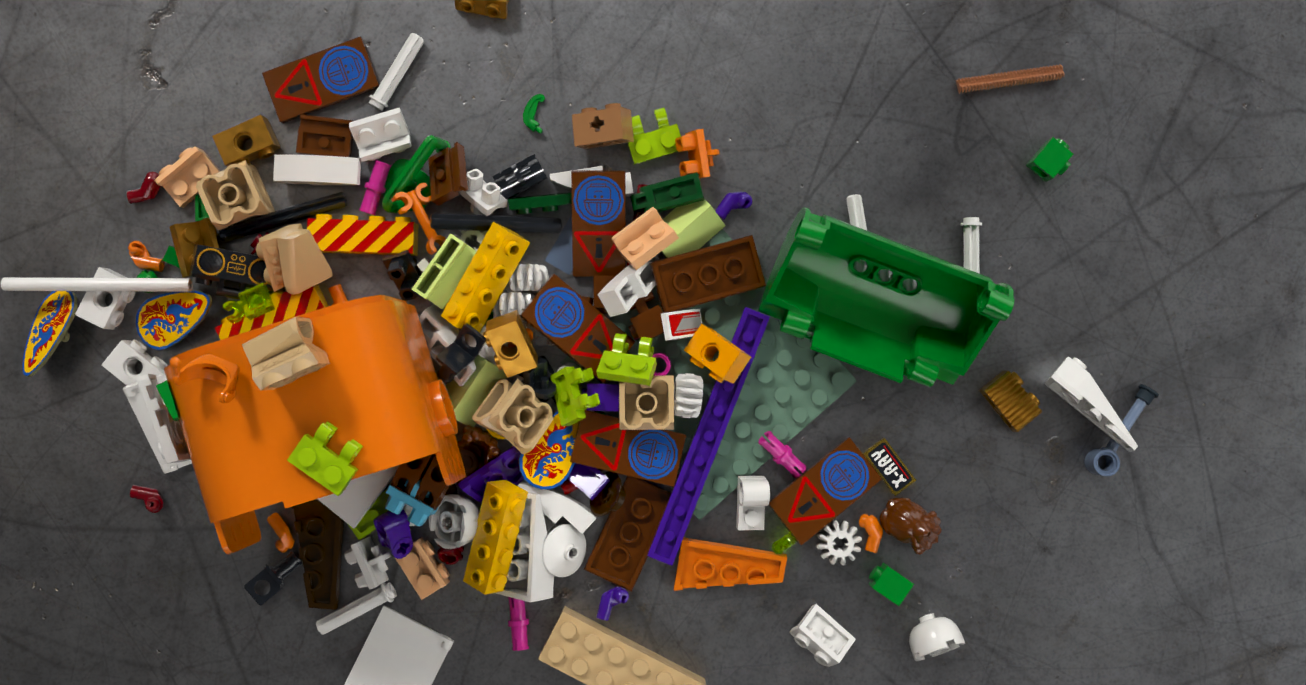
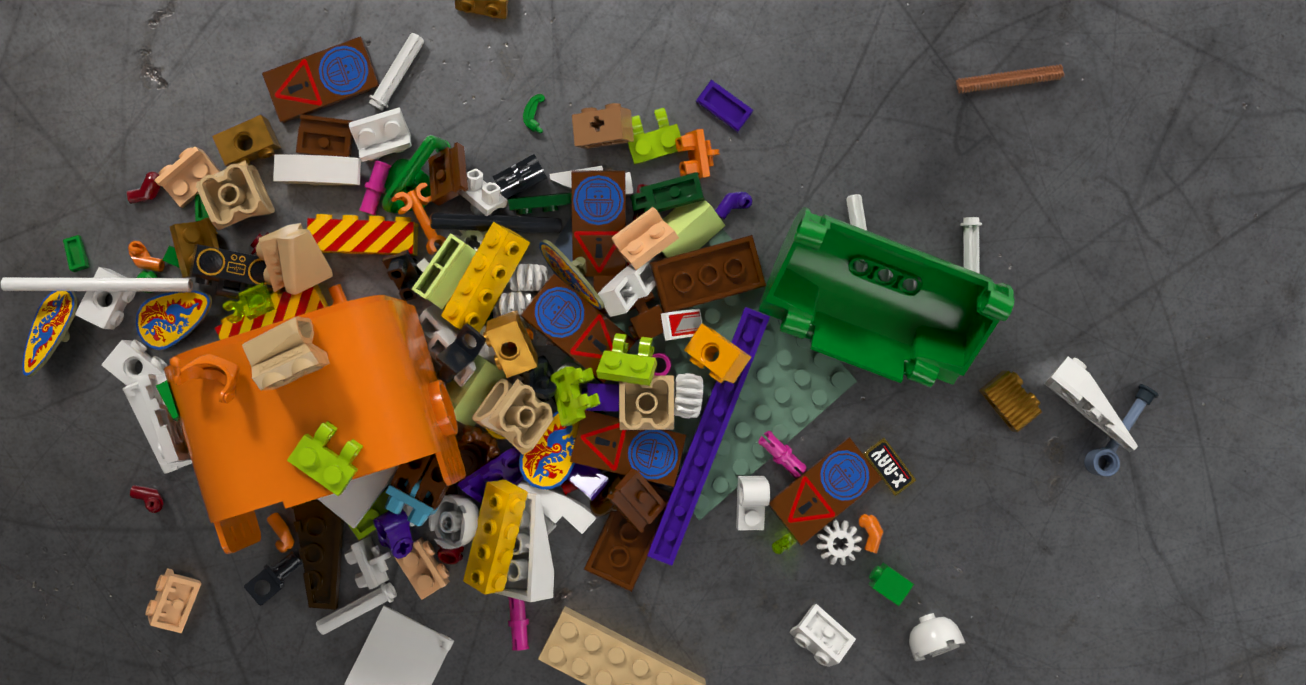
black axle [219,192,347,242] -> none
white dish [542,524,586,577] -> none
dark purple arm [596,587,629,621] -> none
orange wing [674,537,787,591] -> none
reddish brown hair [879,497,942,555] -> none
green brick [1026,137,1073,182] -> none
none -> green piece [63,235,90,272]
none -> light nougat bracket [145,568,201,633]
none -> shield [539,239,605,309]
none -> reddish brown plate [607,468,667,533]
none -> dark purple tile [696,79,754,133]

